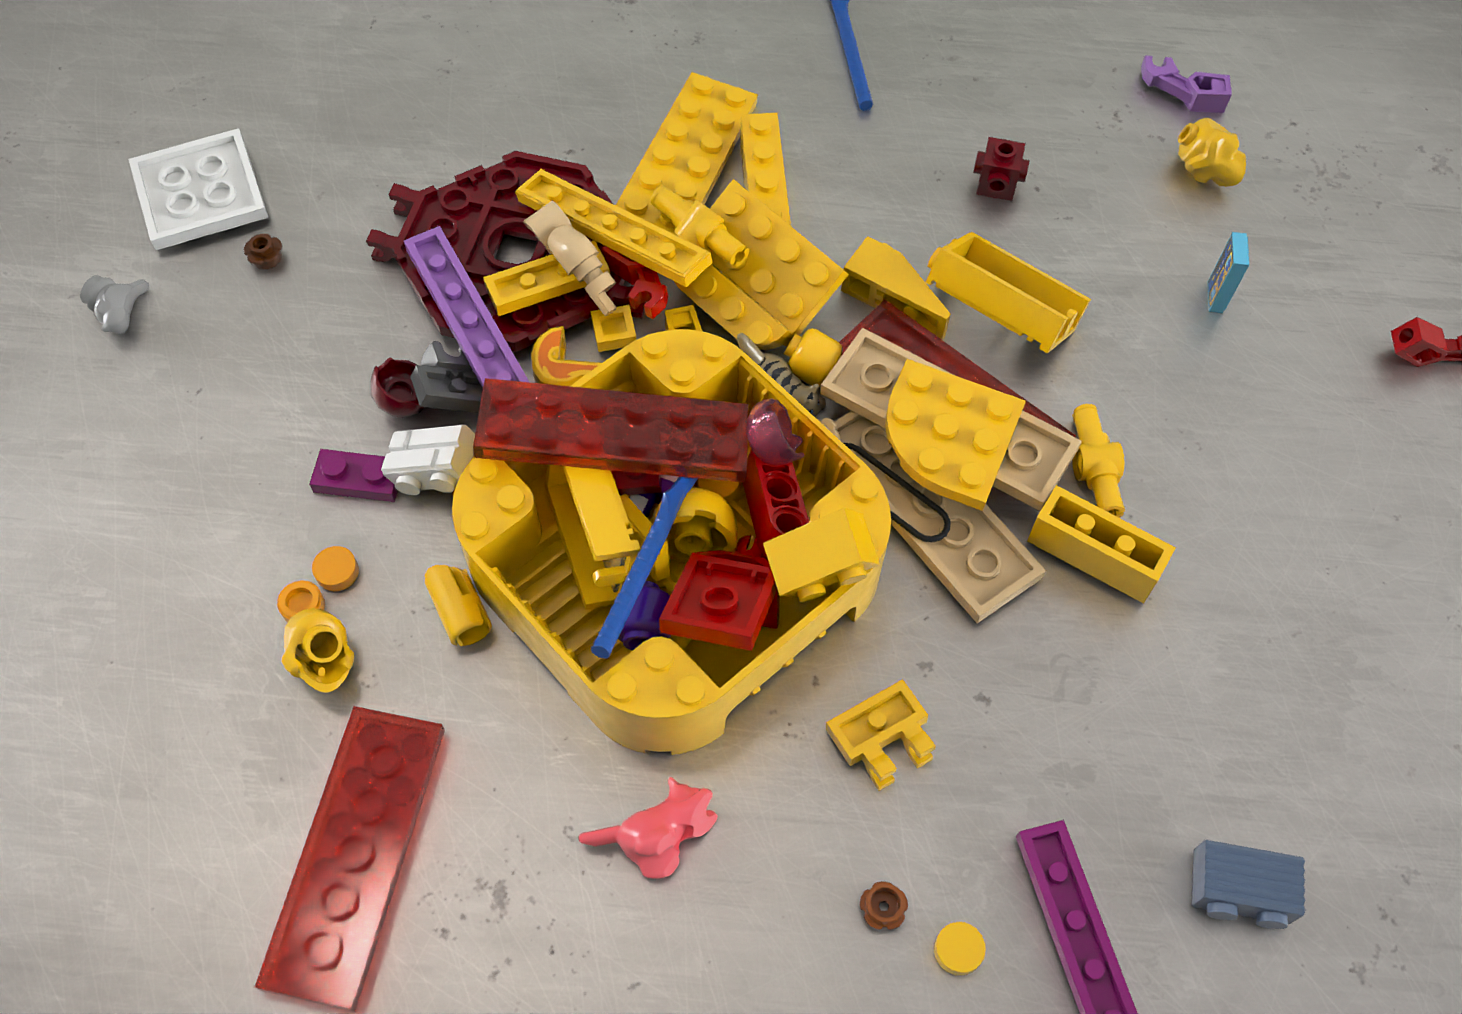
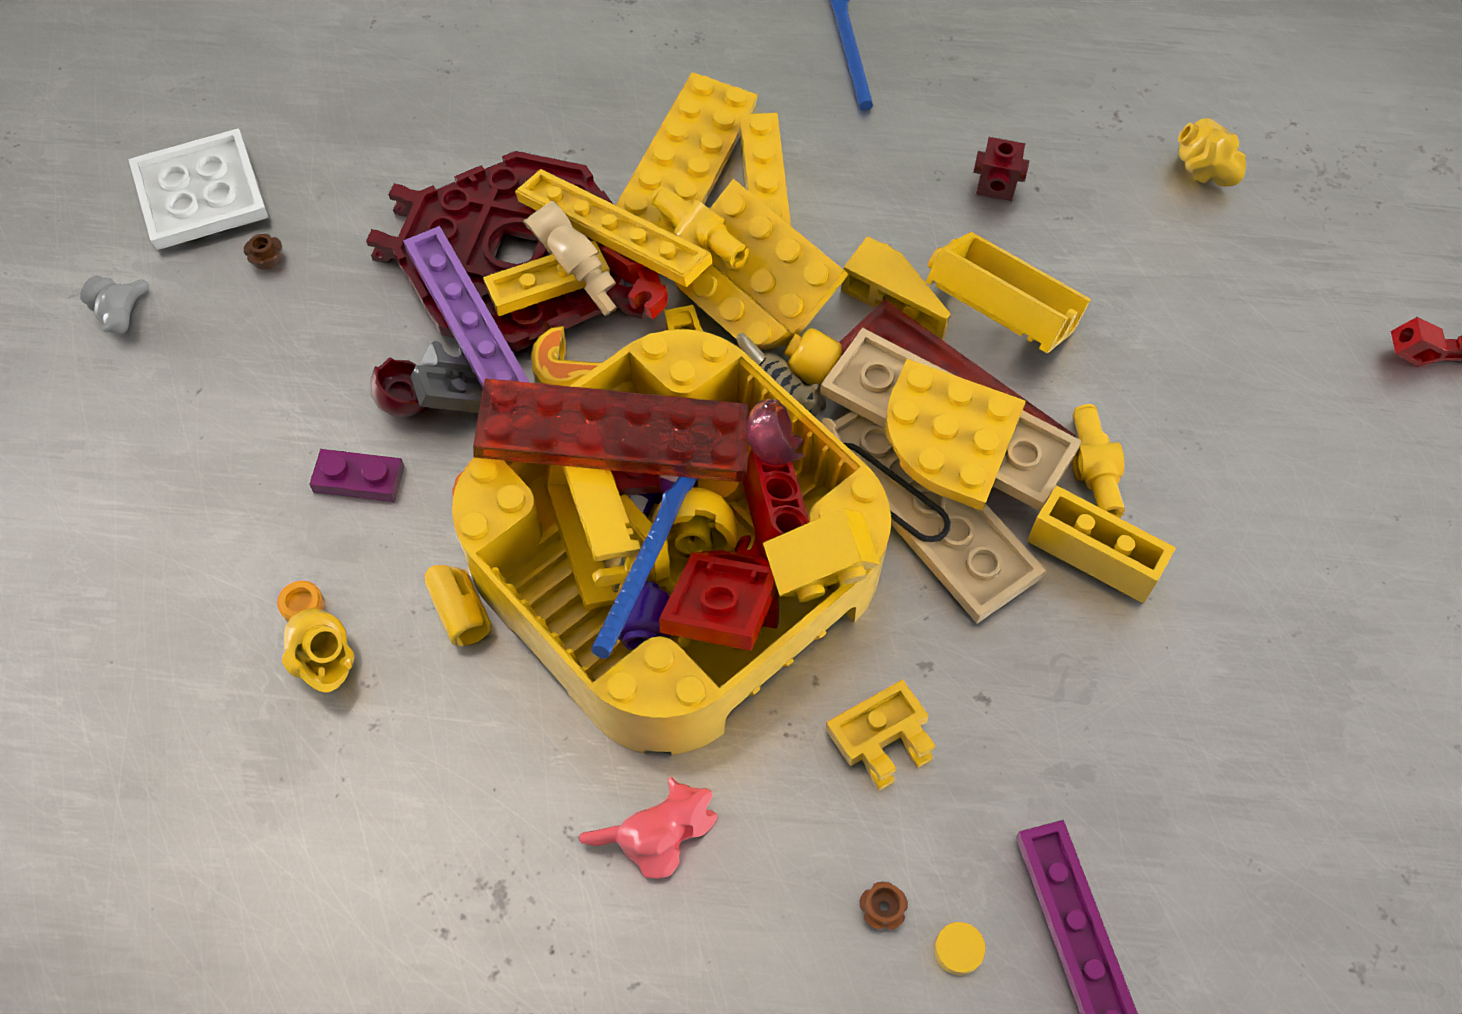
clear red plate [254,706,445,1012] -> none
light orange tile [312,546,359,592] -> none
white brick [381,424,485,495] -> none
yellow plate [591,305,637,352] -> none
medium lavender piece [1141,55,1232,113] -> none
sand blue brick [1192,839,1306,929] -> none
medium azure tile [1208,232,1249,313] -> none

